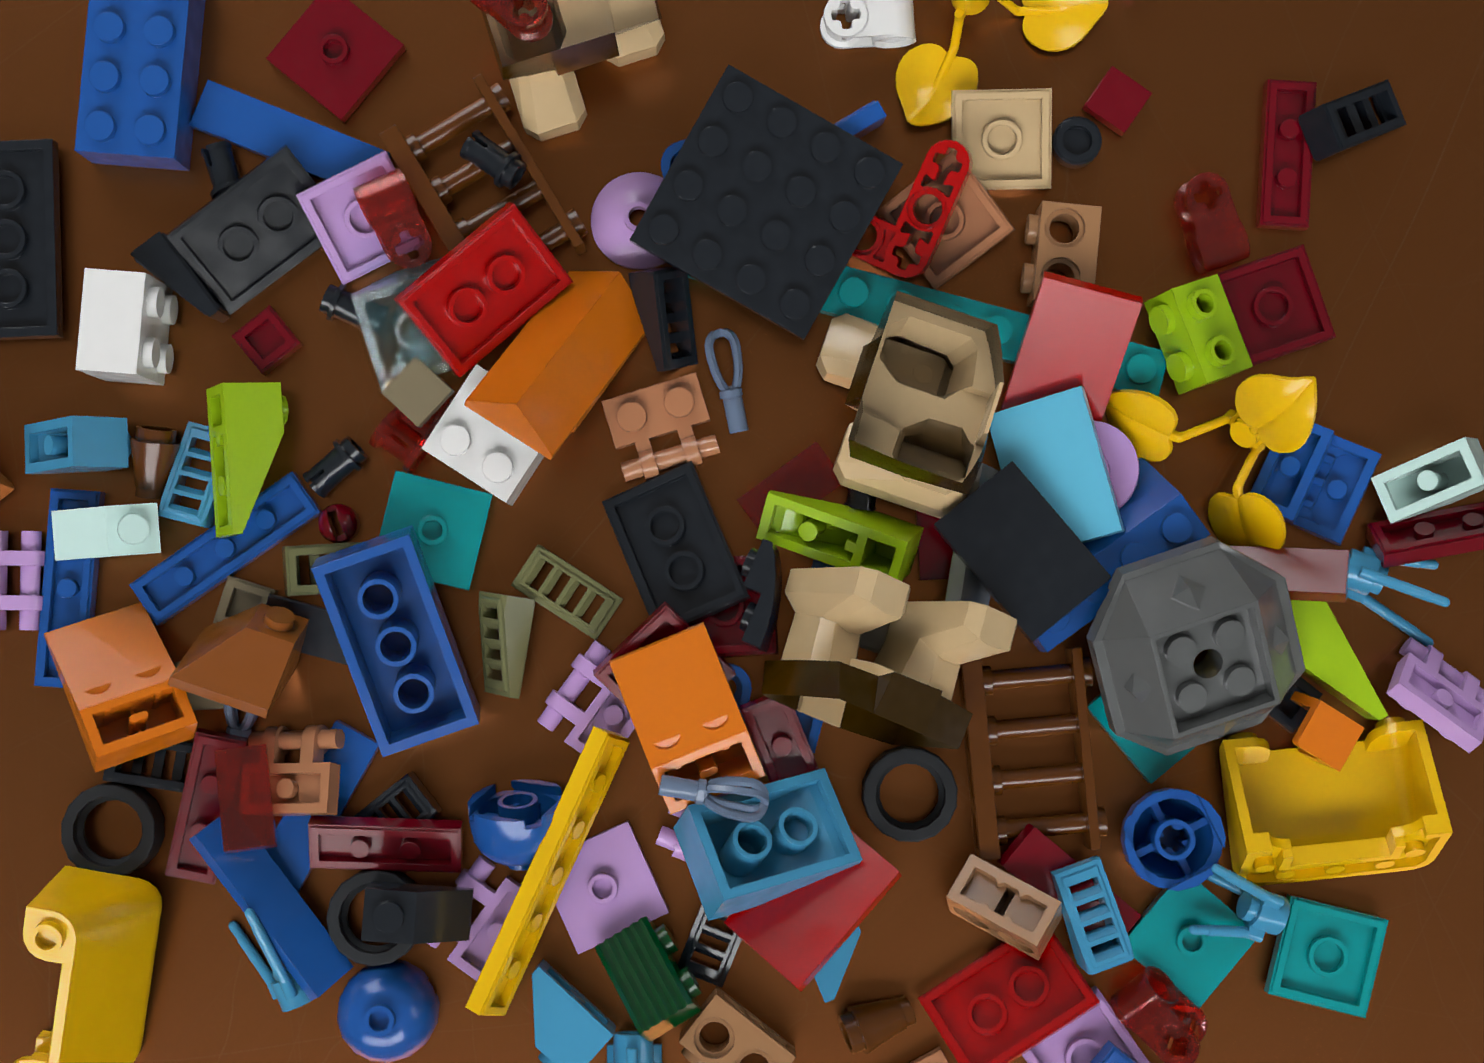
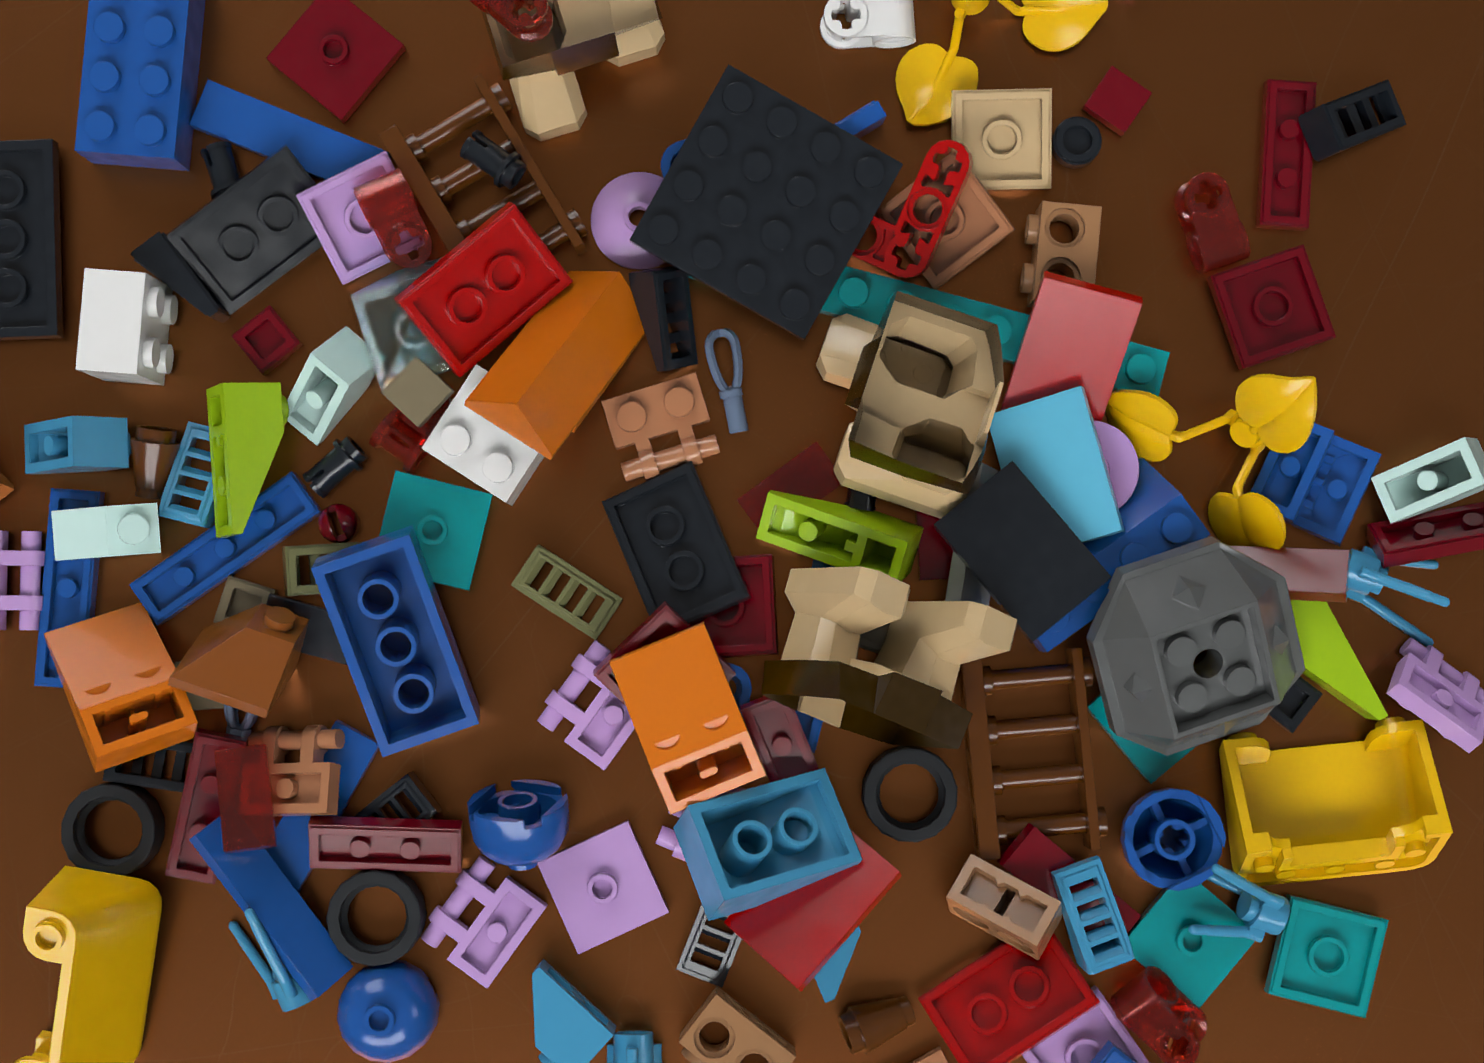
black pin [319,284,387,336] -> none
black slope [361,881,474,944] -> none
yellow tile [465,726,630,1016] -> none
olive slope [479,591,535,699] -> none
dark green brick [595,917,702,1042] -> none
sand blue piece [658,774,769,823] -> none
black slope [739,539,782,653] -> none
lime brick [1144,274,1253,395] -> none
orange panel [1290,691,1364,772] -> none
none -> light aqua slope [287,326,384,446]

